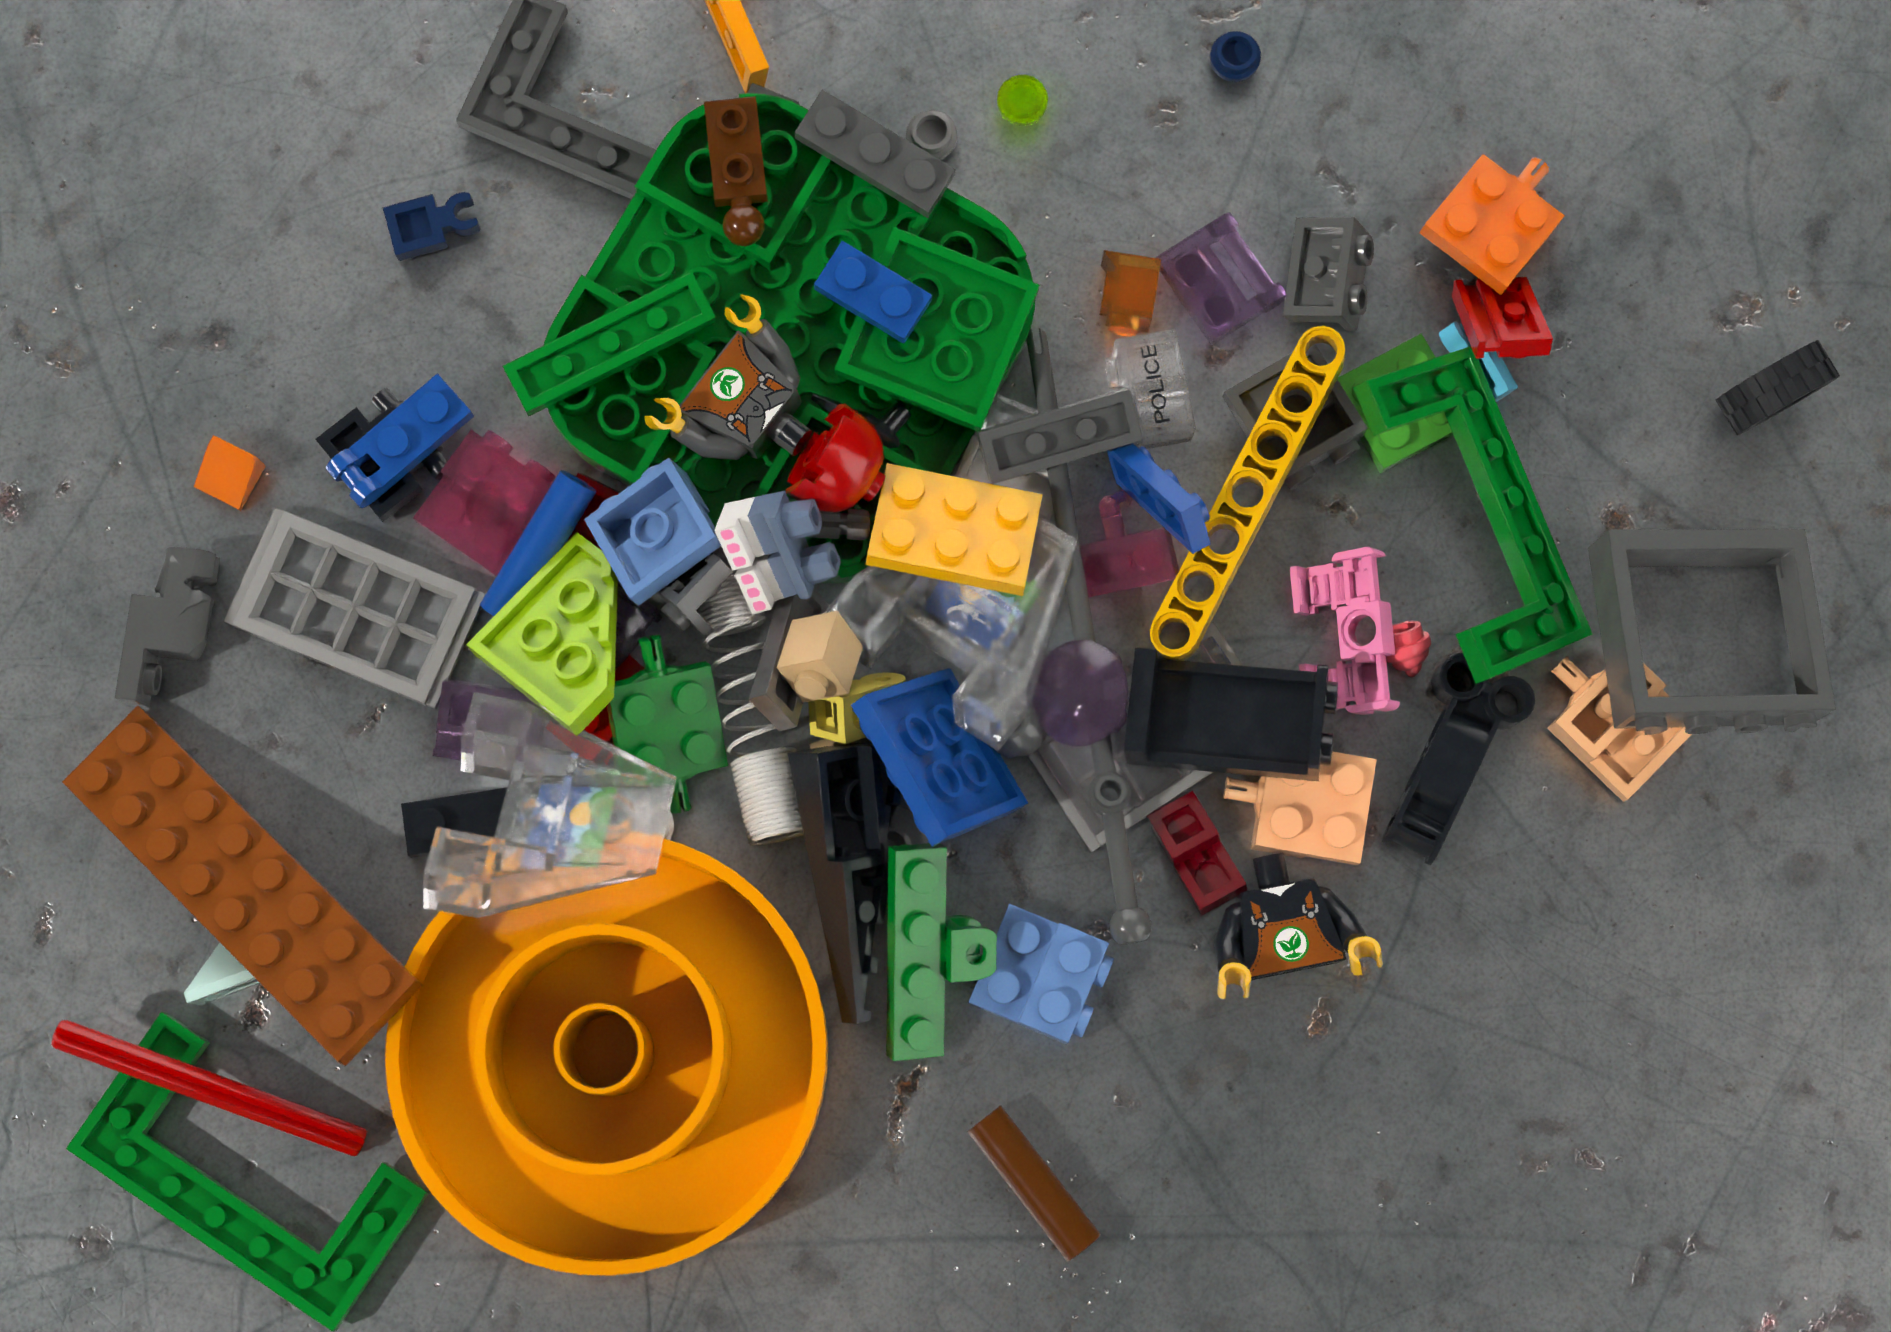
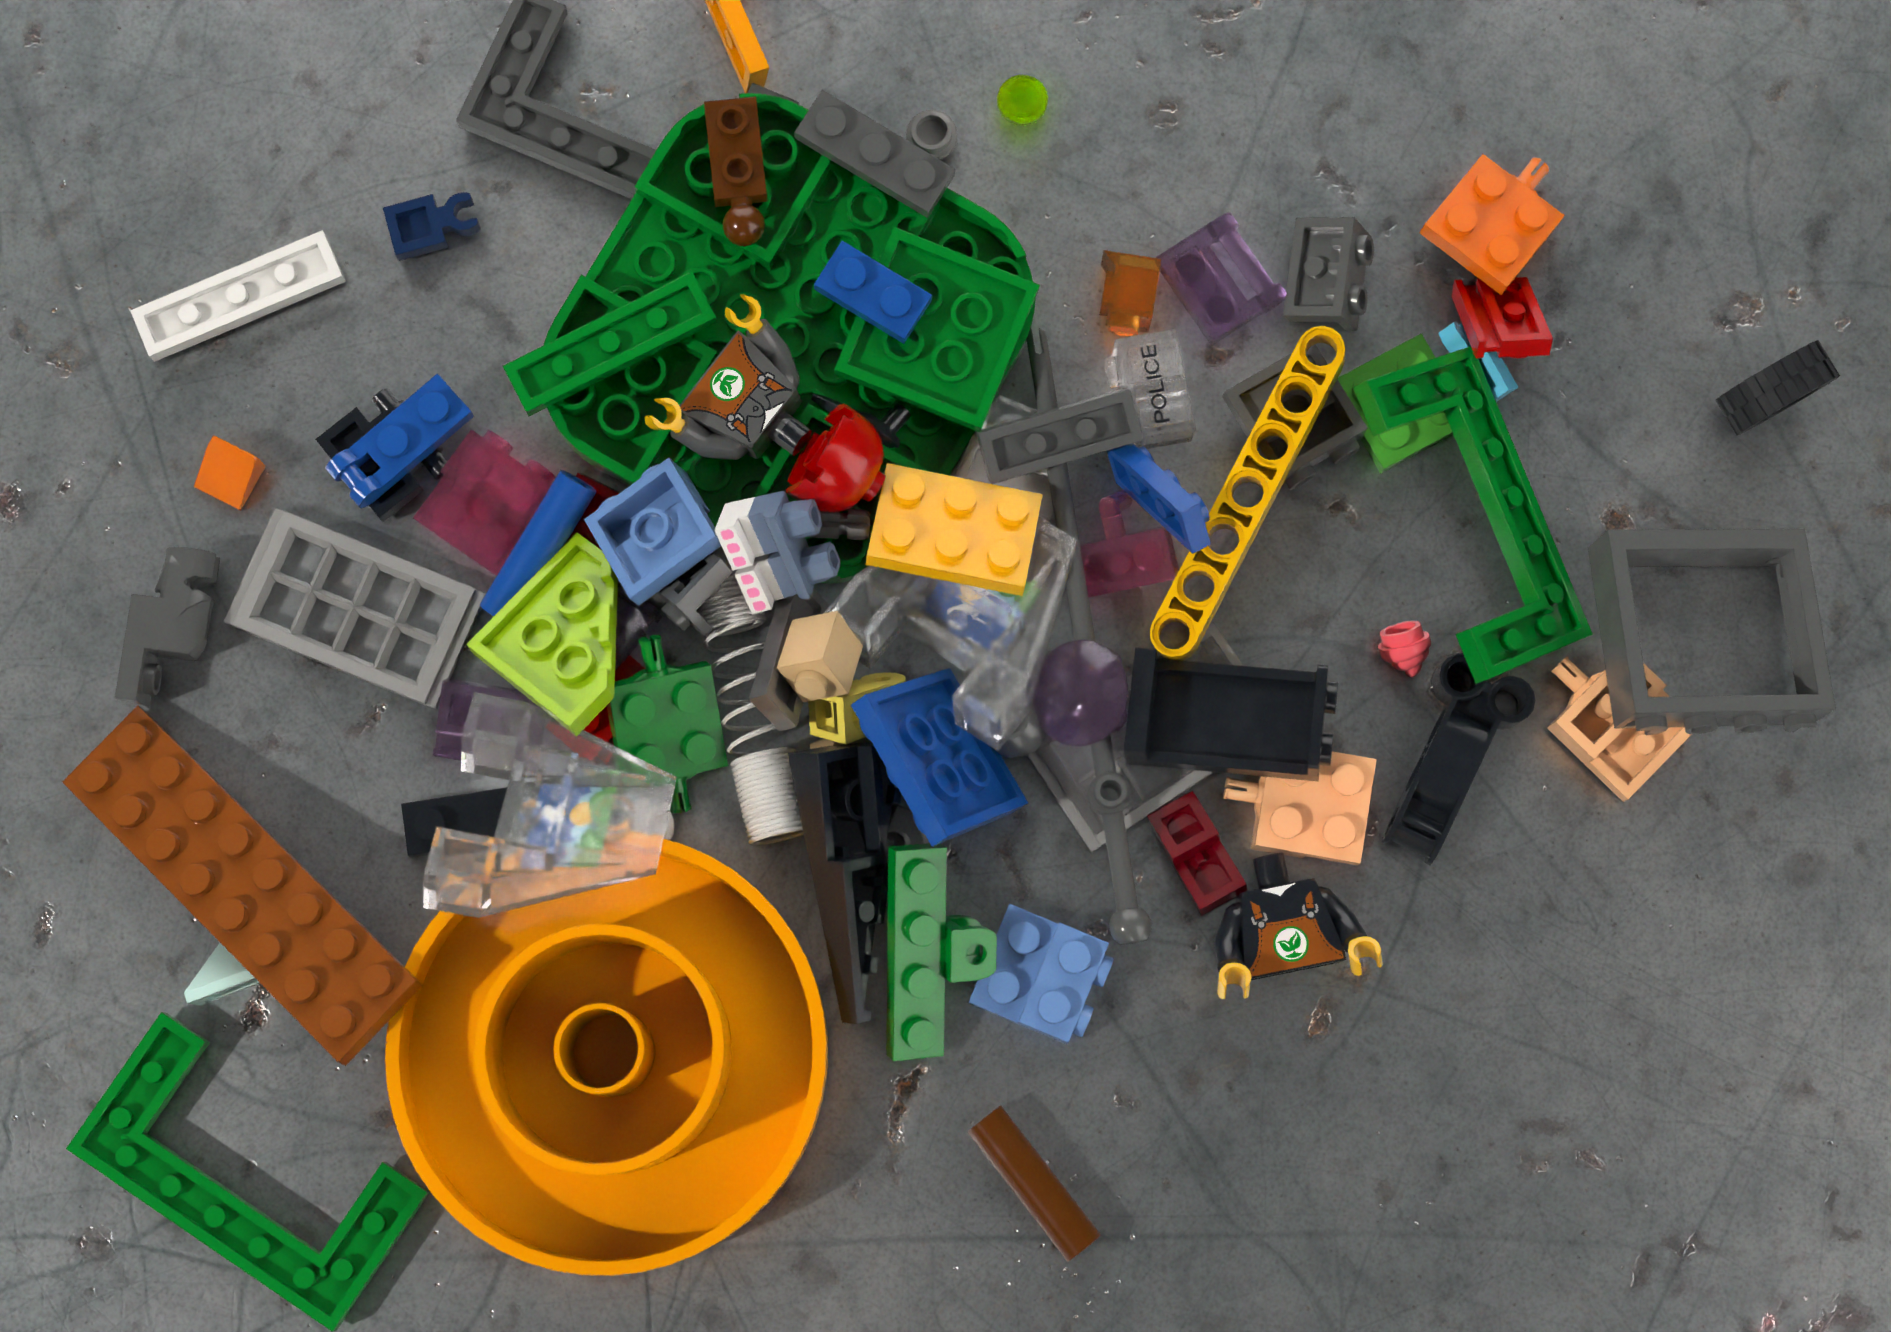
red axle [51,1020,367,1156] -> none
dark blue plate [1210,31,1261,82] -> none
bright pink piece [1290,547,1400,715] -> none
none -> white plate [130,230,346,362]

